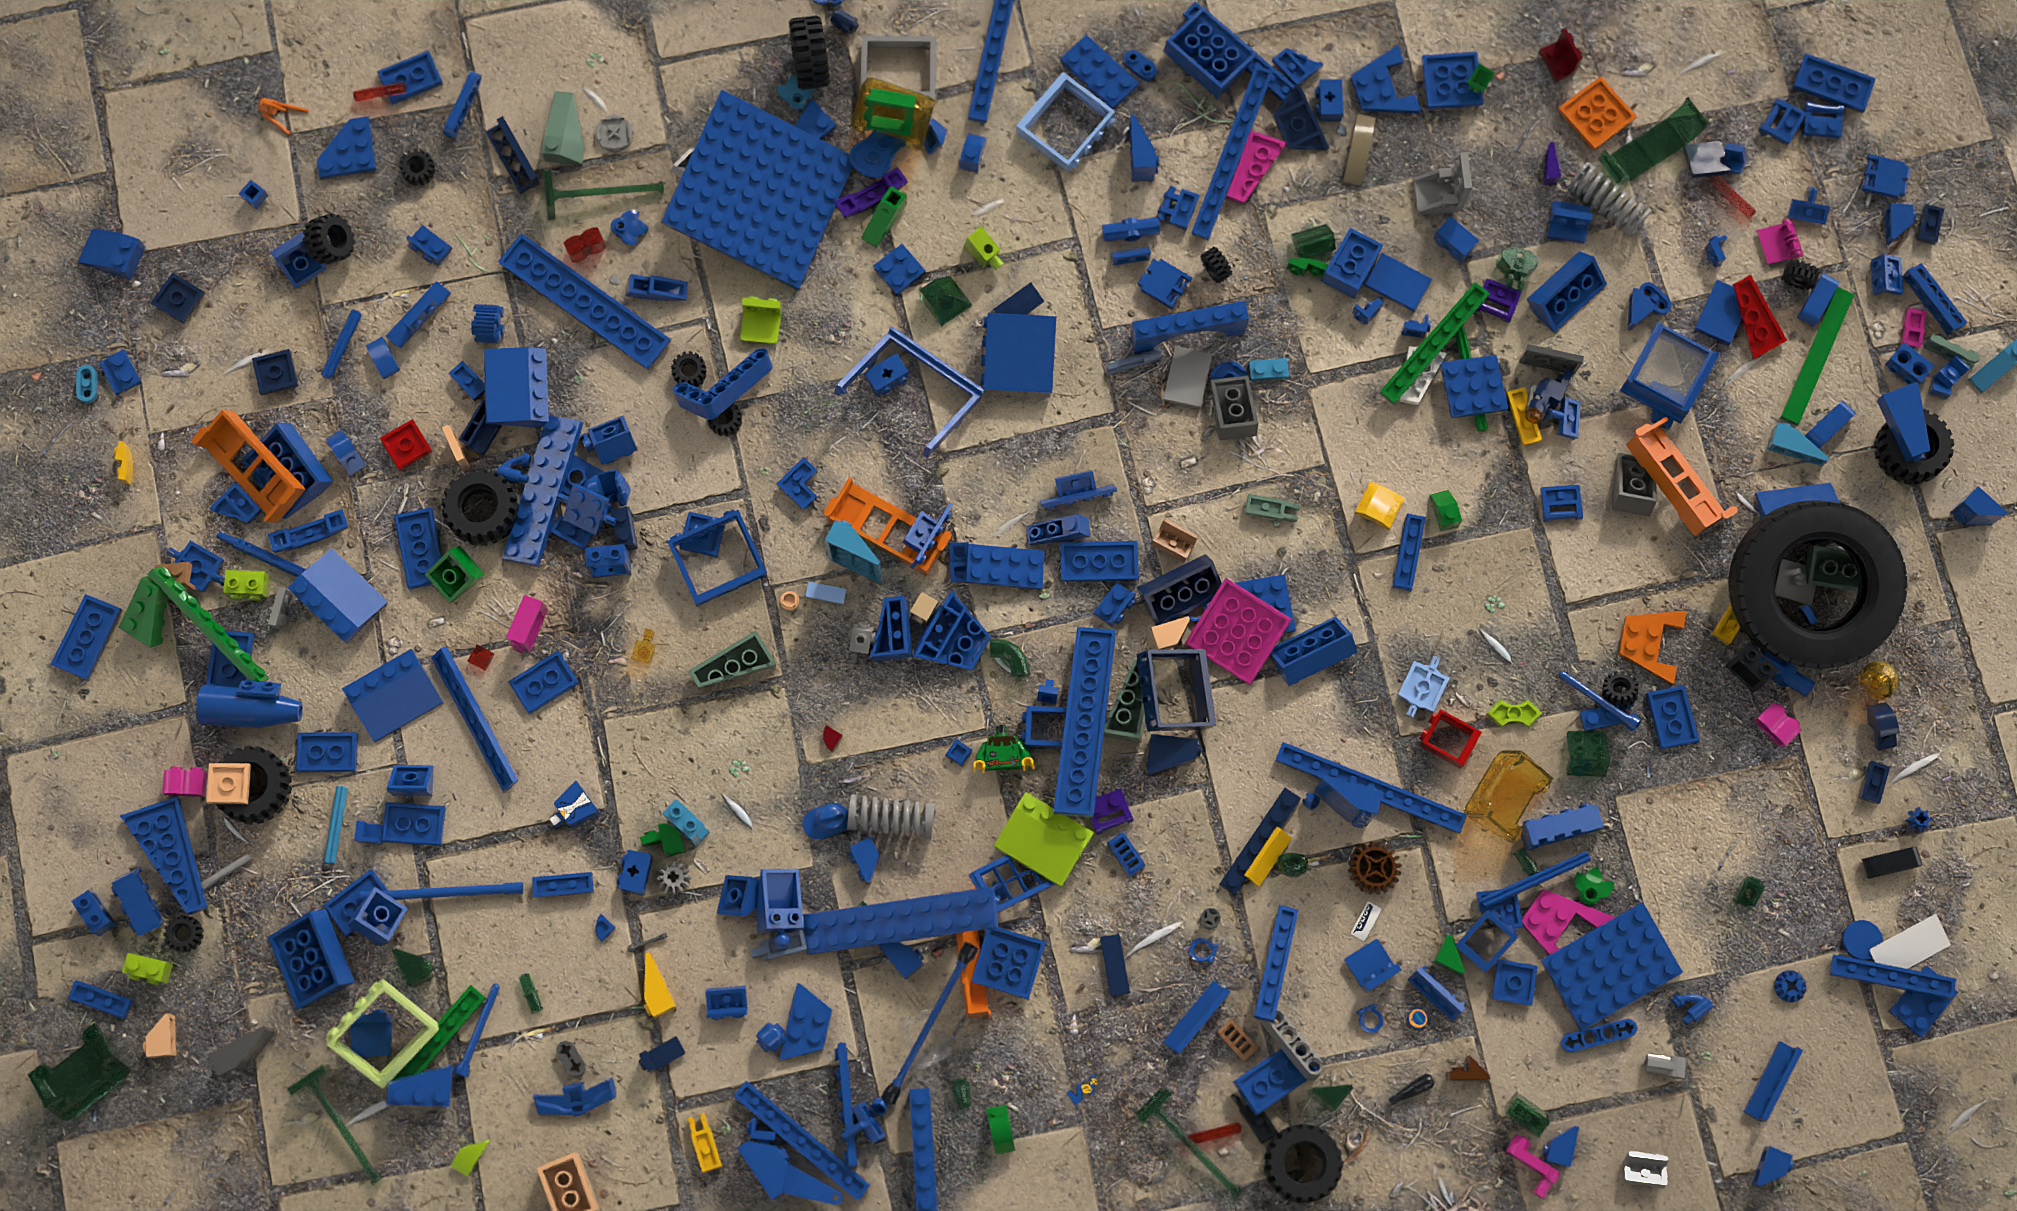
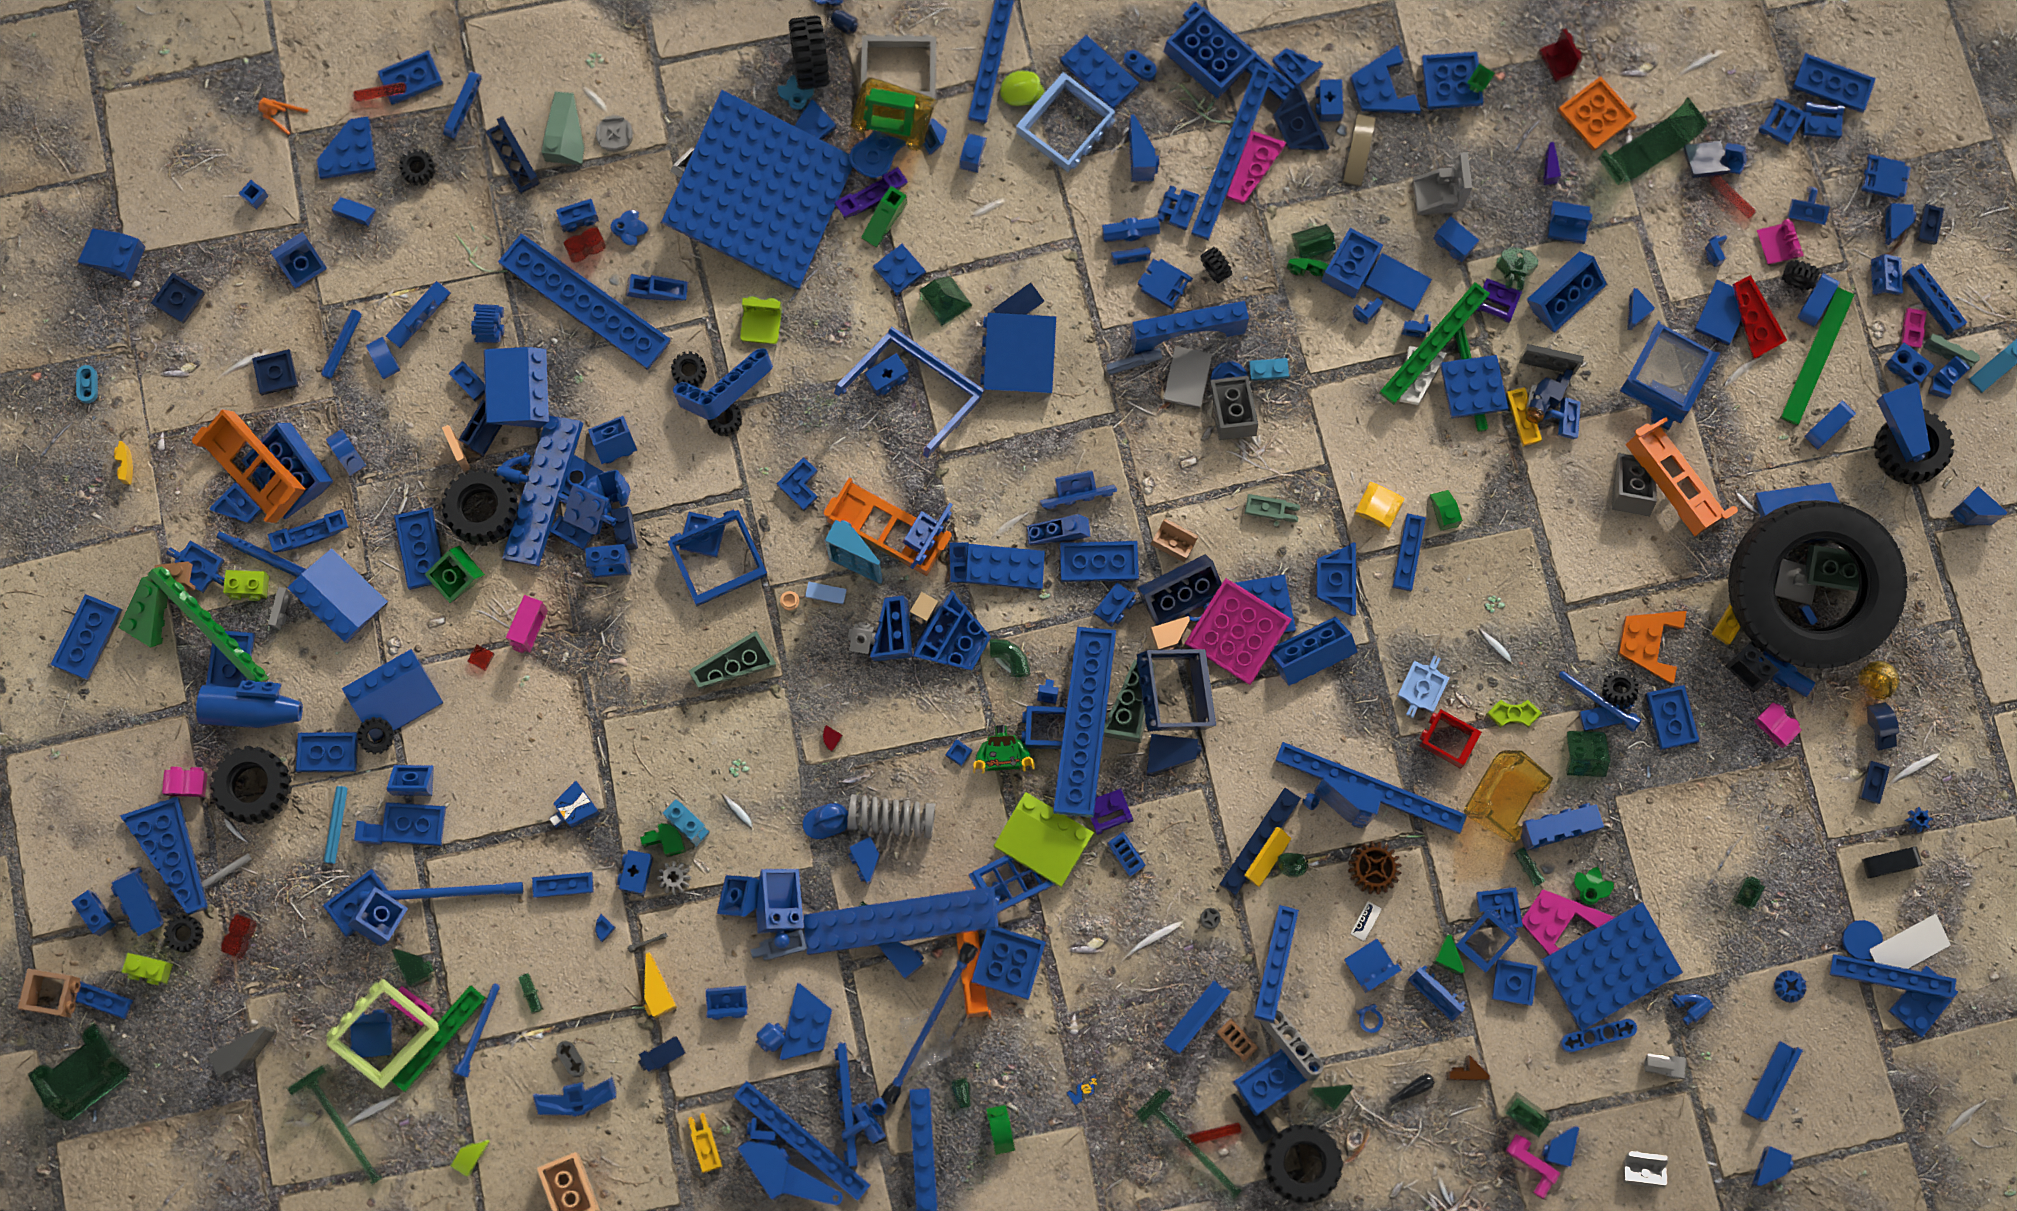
blue plate [99,349,142,396] -> none
light nougat slope [143,1014,177,1058] -> none
light nougat tile [206,763,251,804] -> none
blue slope [268,909,355,1010] -> none
black tyre [302,213,355,265] -> none
red plate [379,419,433,471] -> none
blue wedge [385,1064,453,1107] -> none
blue bracket [406,225,452,266] -> none
blue plate [431,647,519,792] -> none
blue tile [508,650,580,715] -> none
clear green tile [543,170,664,220] -> none
blue tile [579,433,595,452] -> none
clear yellow plate [631,628,656,665] -> none
lime torso [964,226,1004,271] -> none
dark blue tile [1100,934,1130,997] -> none
blue piece [1189,938,1218,964] -> none
blue tile [1407,1008,1428,1029] -> none
blue axle [1481,851,1591,908] -> none
blue plate [1540,485,1583,522] -> none
light grey piece [1567,162,1652,237] -> none
blue plate [1639,282,1672,316] -> none
dark azure slope [1767,423,1829,467] -> none
none -> medium nougat window [18,969,81,1018]
none -> clear red brick [221,914,256,959]
none -> blue slope [331,197,376,226]
none -> black tyre [357,717,394,755]
none -> dark pink slope [389,986,434,1026]
none -> blue bracket [556,198,599,232]
none -> lime piece [1000,71,1044,106]
none -> blue wing [1316,542,1356,617]

